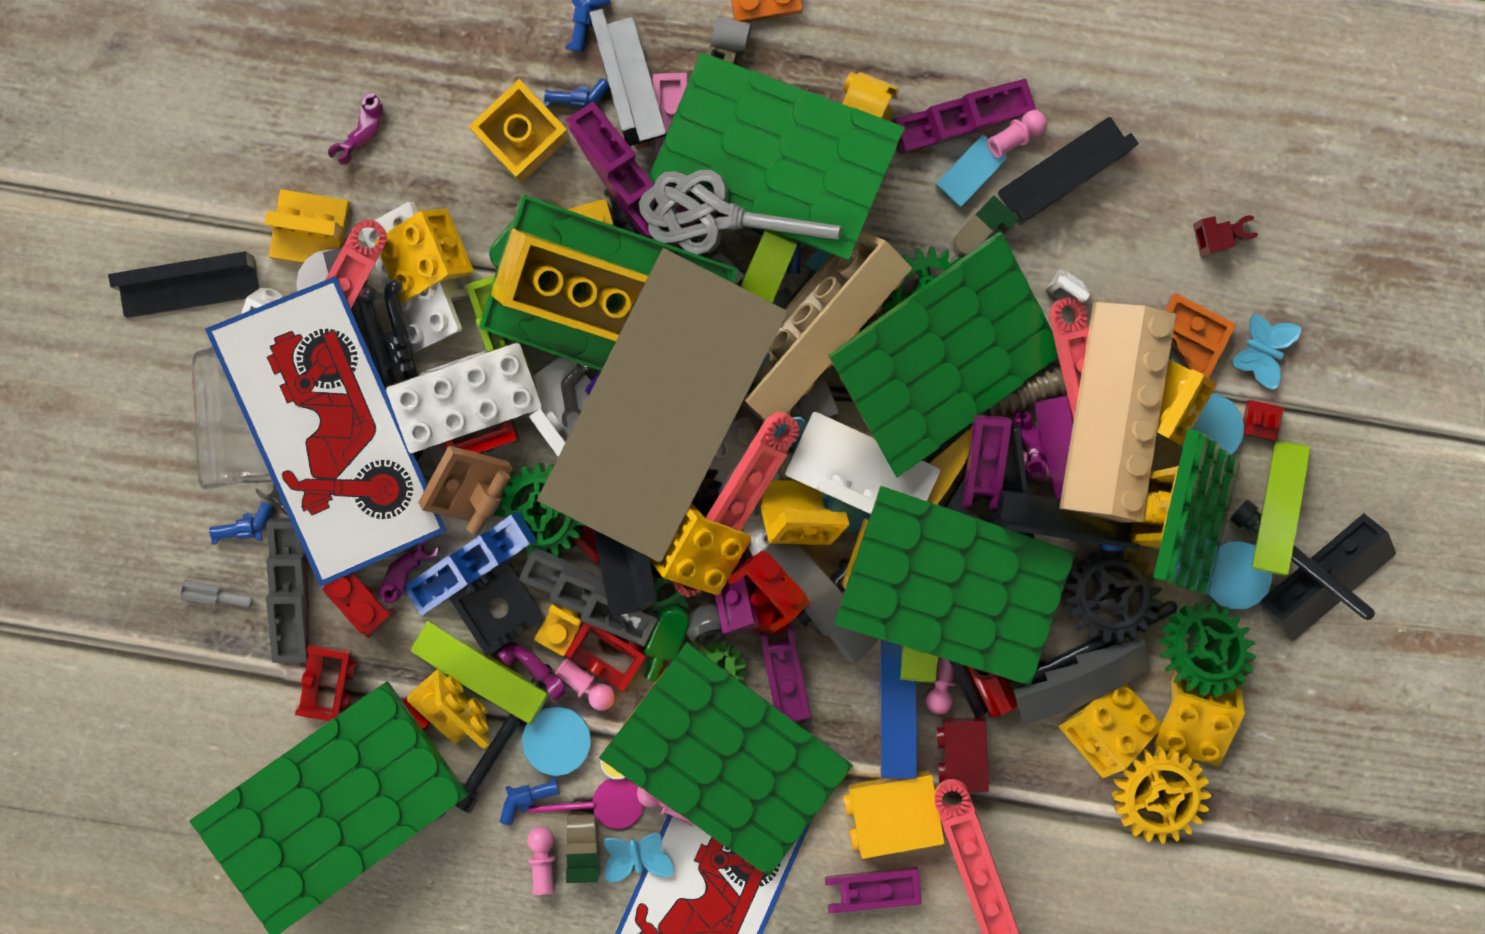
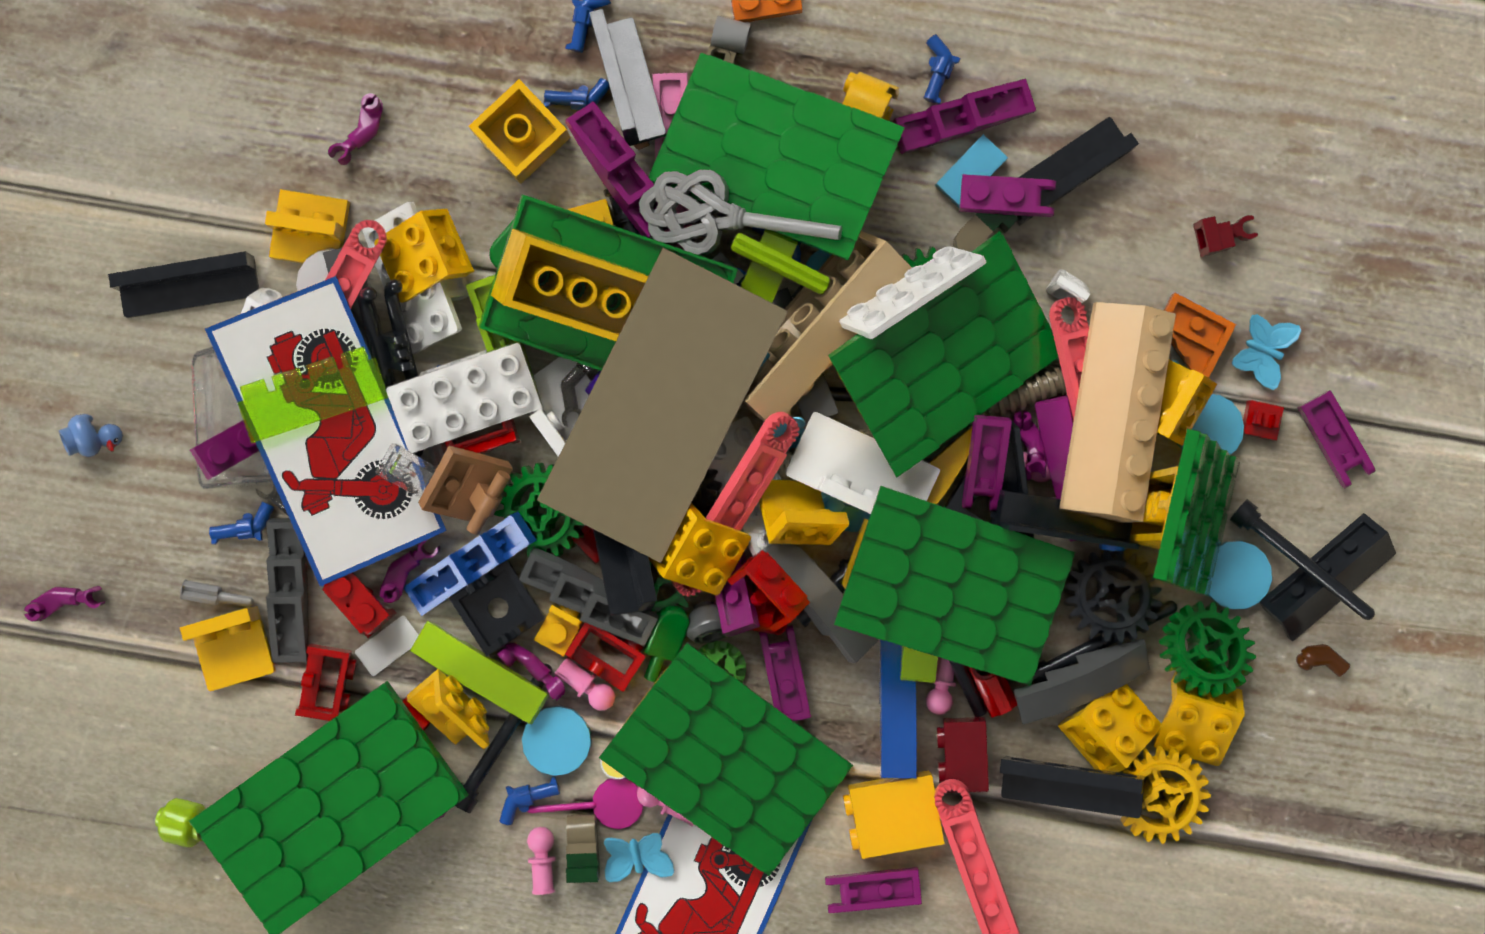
bright pink pin [987,110,1048,158] -> none
lime slope [1251,440,1310,577] -> none
none -> magenta arm [24,586,105,622]
none -> medium blue animal [59,414,123,457]
none -> lime head [155,798,206,848]
none -> yellow bracket [179,606,276,691]
none -> magenta hinge [190,419,259,480]
none -> clear neon green windscreen [237,346,389,443]
none -> white sticker [355,616,419,676]
none -> clear slope [375,443,437,498]
none -> lime axle [731,233,830,294]
none -> white bracket [839,247,987,339]
none -> blue piece [923,34,961,104]
none -> magenta hinge [959,174,1056,217]
none -> black panel [1000,756,1145,818]
none -> reddish brown arm [1296,644,1350,677]
none -> magenta hinge [1297,390,1376,489]

